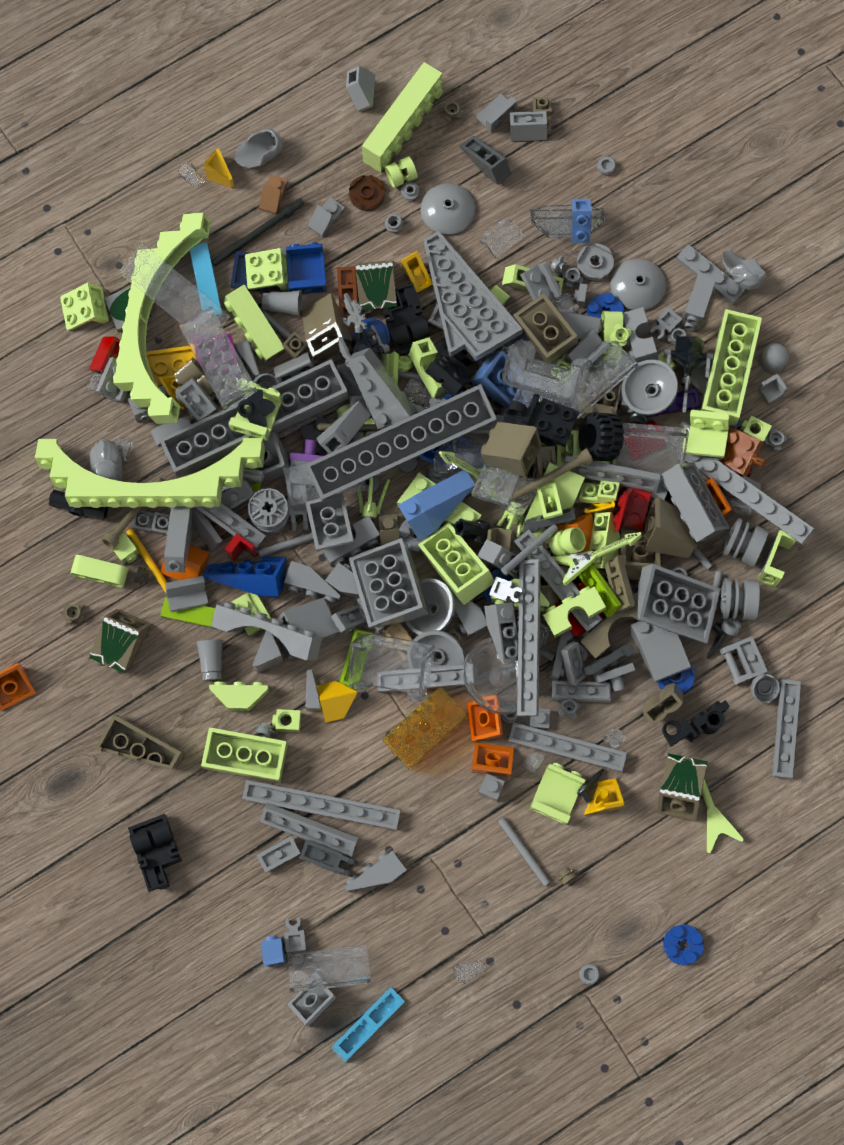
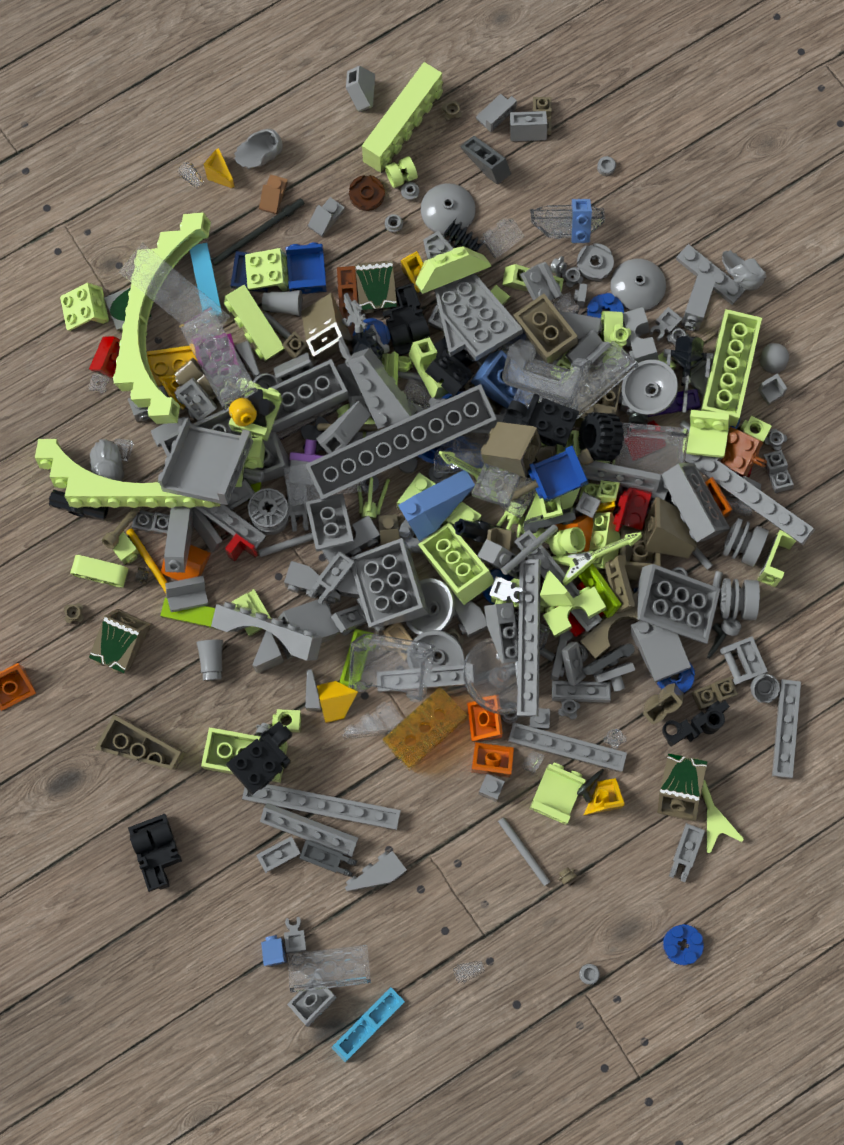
light grey bracket [96,357,128,401] -> none
blue wedge [202,556,287,598] -> none
yellowish green slope [209,682,269,711] -> none
none -> light grey panel [158,418,253,505]
none -> black plate [226,721,292,795]
none -> yellow head [229,398,257,427]
none -> light grey hinge [308,551,355,605]
none -> clear slope [342,701,404,740]
none -> yellowish green wedge [416,246,491,293]
none -> black piece [443,218,484,252]
none -> blue panel [528,446,589,502]
none -> yellowish green slope [540,570,575,606]
none -> light grey plate [575,492,602,518]
none -> light grey hinge [669,823,705,882]
none -> dark tan slope [691,677,738,710]
none -> light grey slope [763,450,794,493]

